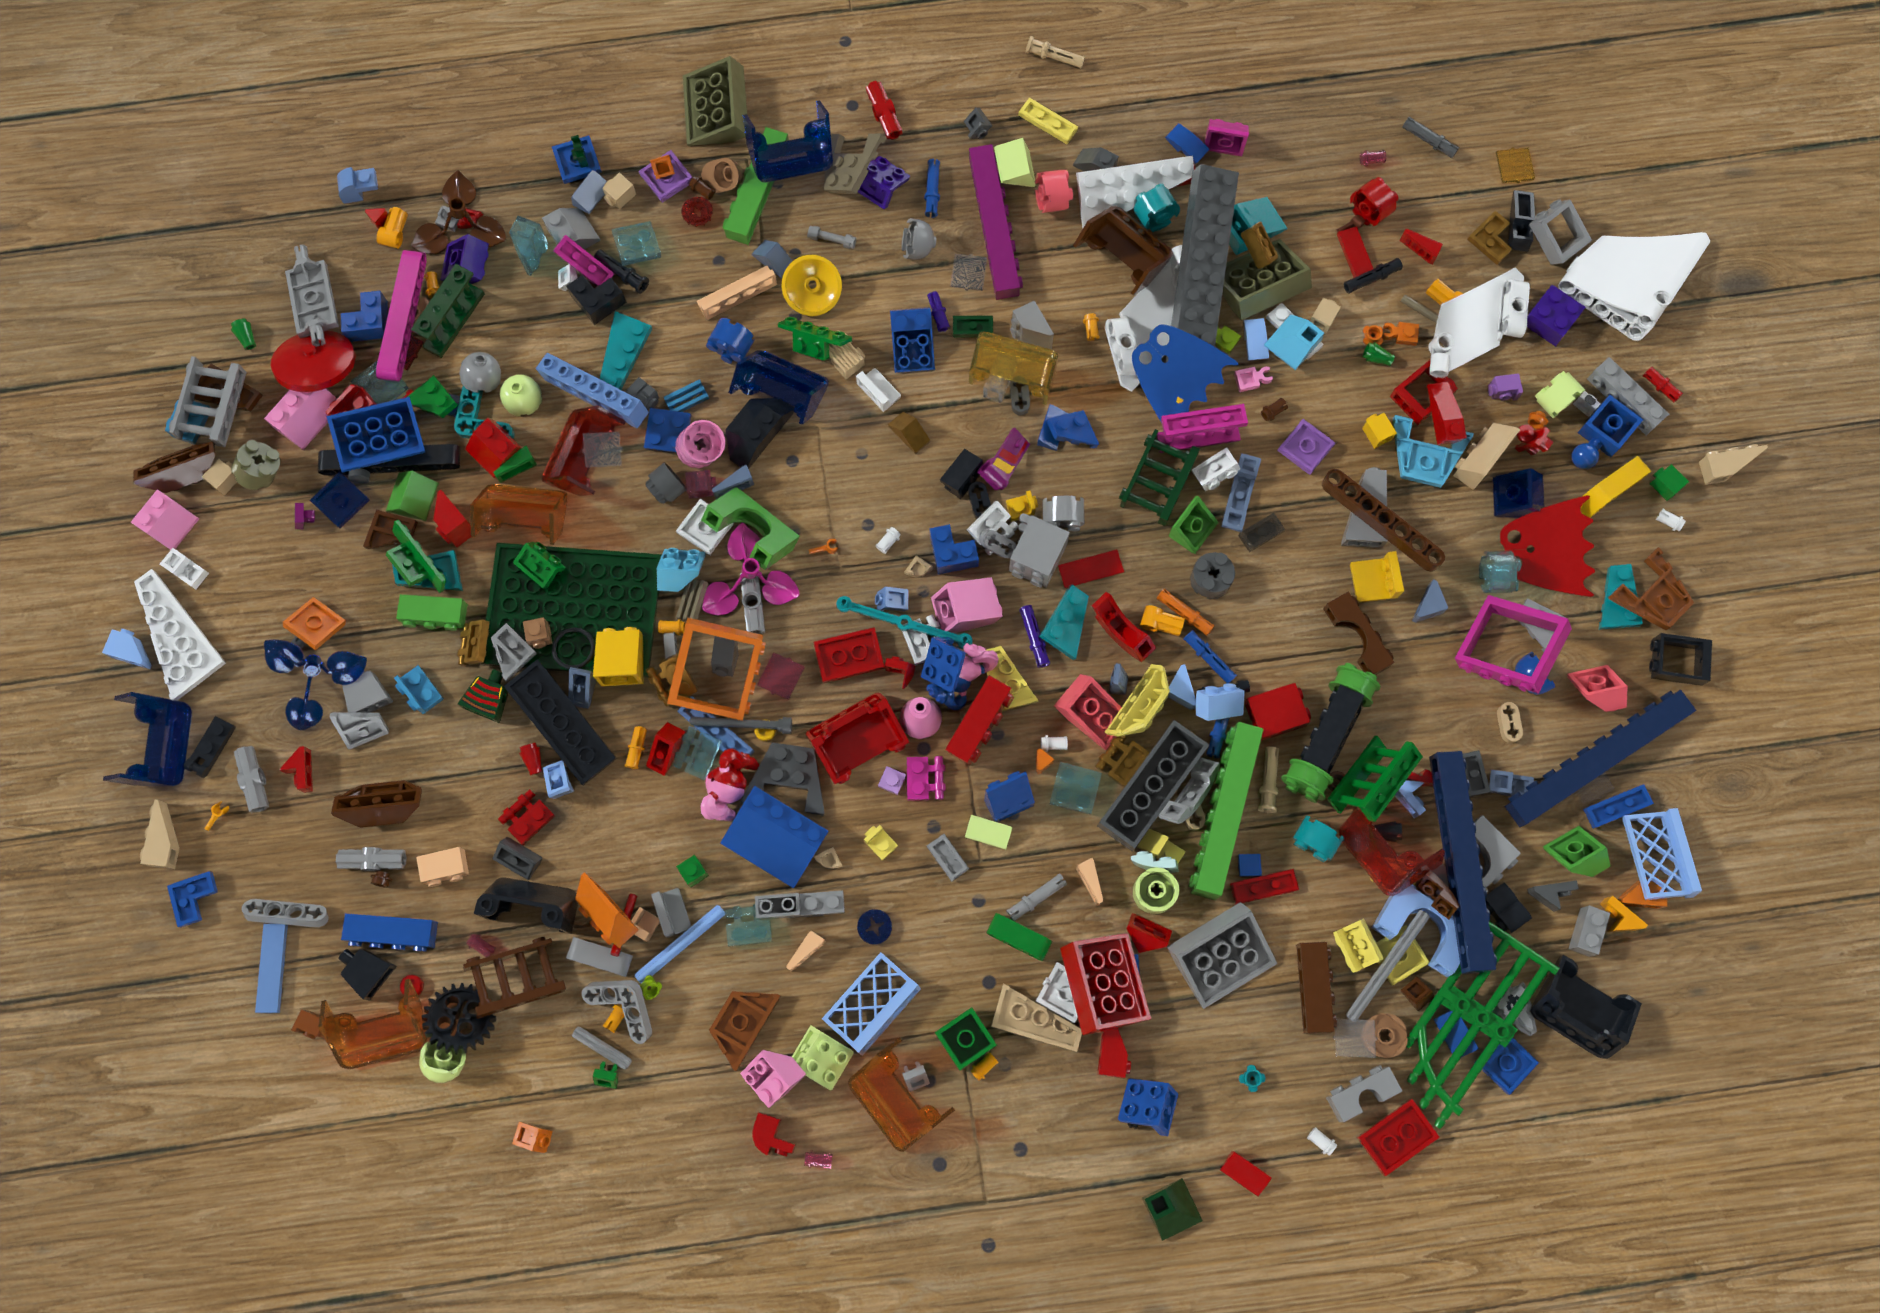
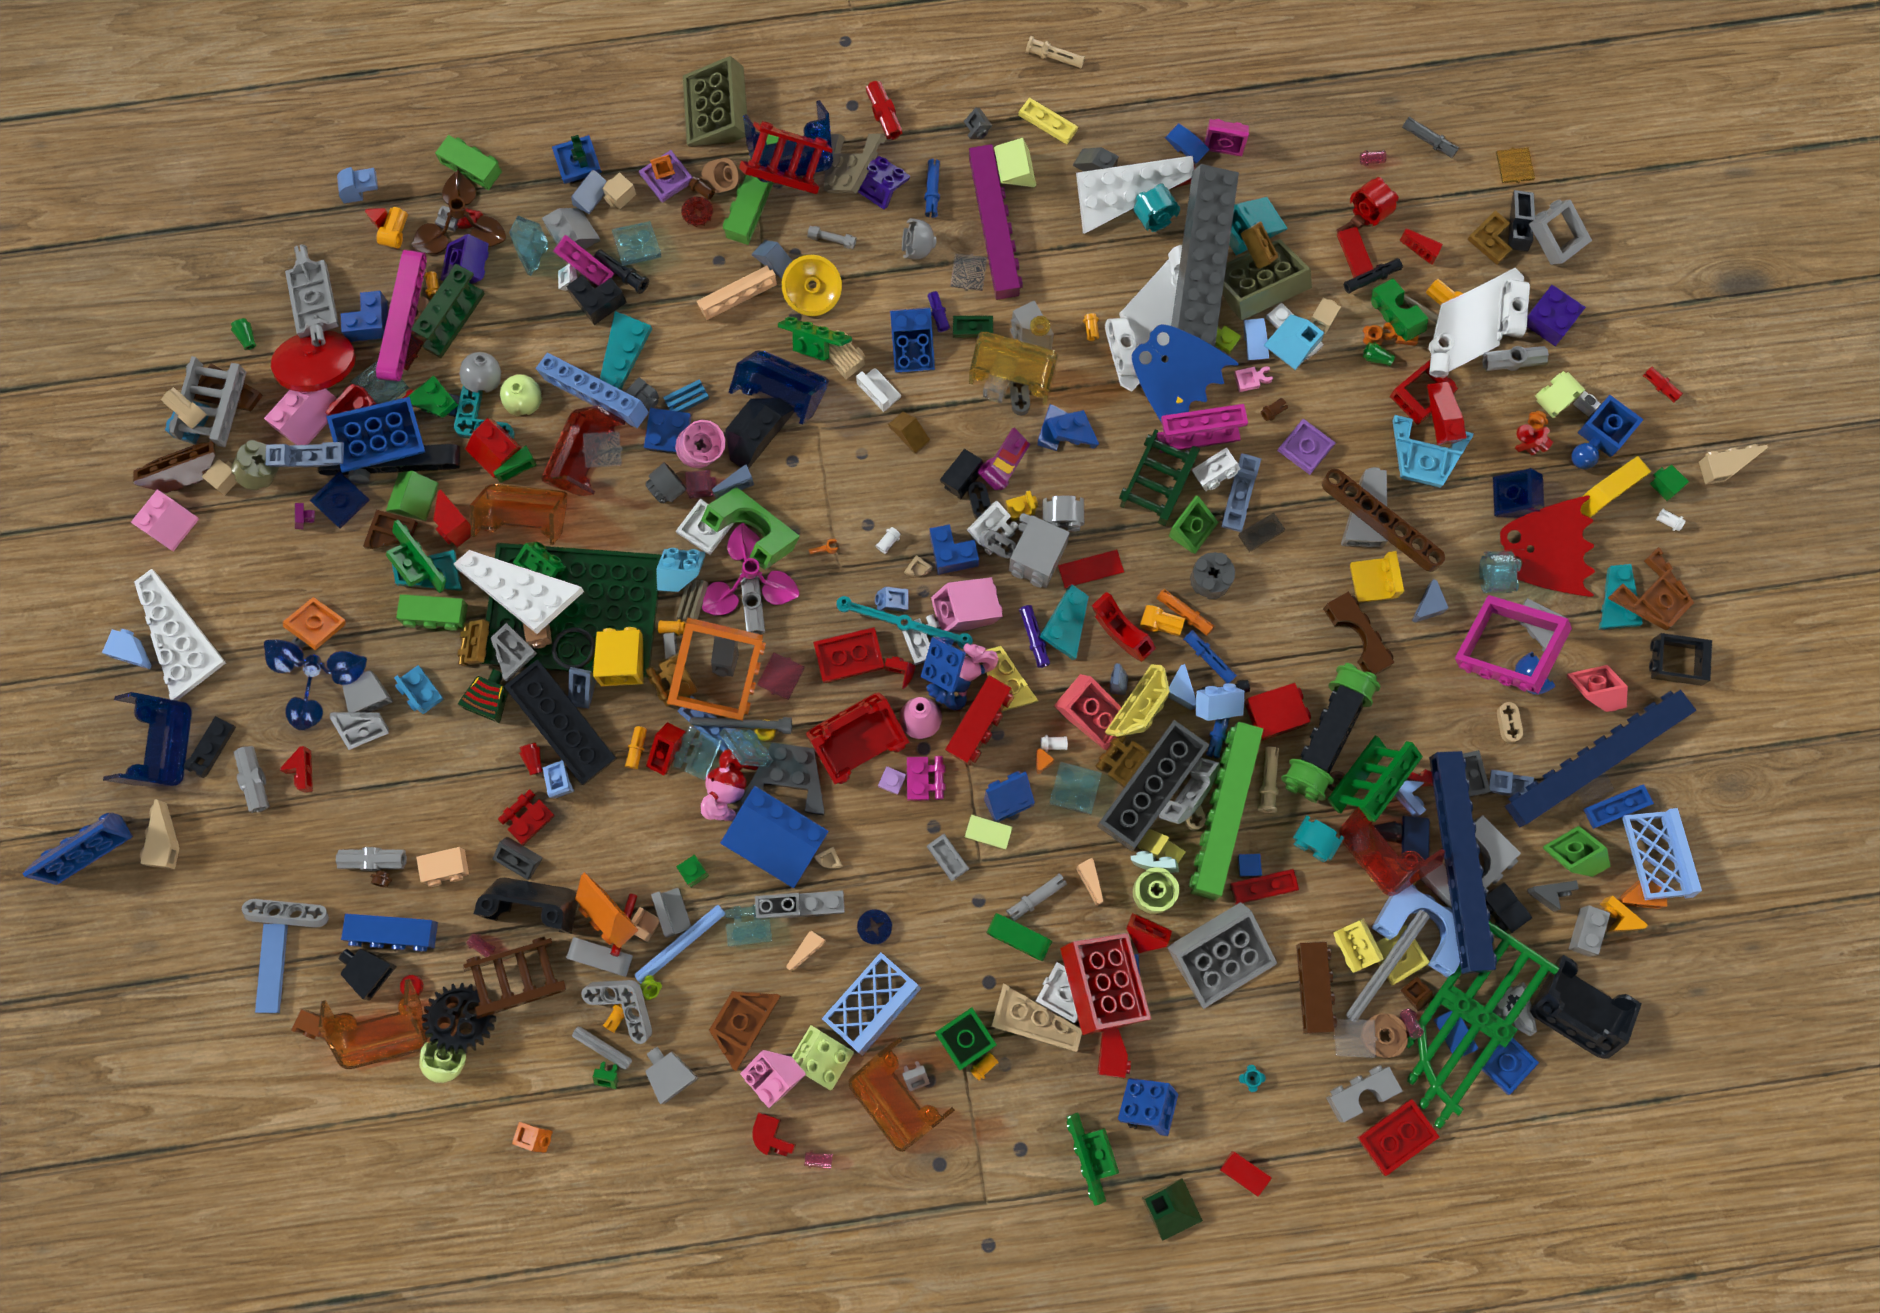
white slope [160,548,209,590] -> none
blue plate [167,871,218,928] -> none
light orange hand [204,801,229,831] -> none
reddish brown wedge [331,780,422,828] -> none
blue brick [706,318,755,364] -> none
light yellow bracket [864,825,898,861] -> none
coral brick [1035,169,1073,213] -> none
reddish brown windscreen [1073,206,1173,296] -> none
white pin [1307,1127,1337,1156] -> none
yellow brick [1362,413,1397,449] -> none
reddish brown slope [1418,870,1460,920] -> none
tan slope [1453,423,1520,490] -> none
medium lavender brick [1488,374,1523,401] -> none
white panel [1558,232,1710,341] -> none
light grey brick [1587,357,1669,435] -> none
none -> blue slope [23,812,133,885]
none -> tan piece [161,387,207,429]
none -> sand blue slope [266,442,344,467]
none -> bright green brick [435,135,502,190]
none -> white wing [454,550,584,634]
none -> light grey torso [645,1047,699,1104]
none -> clear light blue plate [719,728,773,767]
none -> red fence [739,121,833,194]
none -> clear yellow plate [1030,316,1051,336]
none -> green bracket [1067,1112,1119,1206]
none -> green arch [1371,278,1429,341]
none -> clear pink pin [1400,1009,1424,1039]
none -> dark blue slope [1401,816,1430,862]
none -> light grey piece [1482,346,1549,371]

